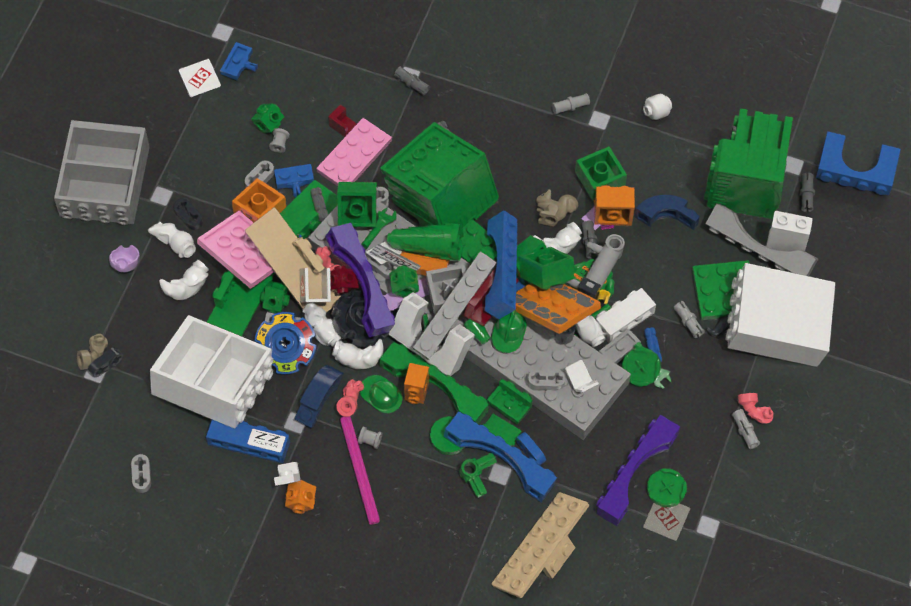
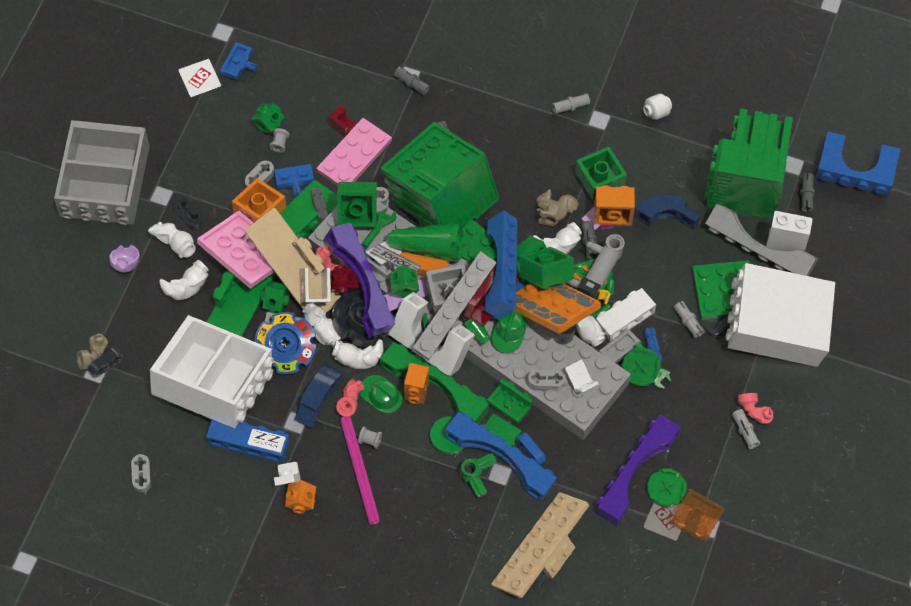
none -> clear orange plate [670,489,725,543]

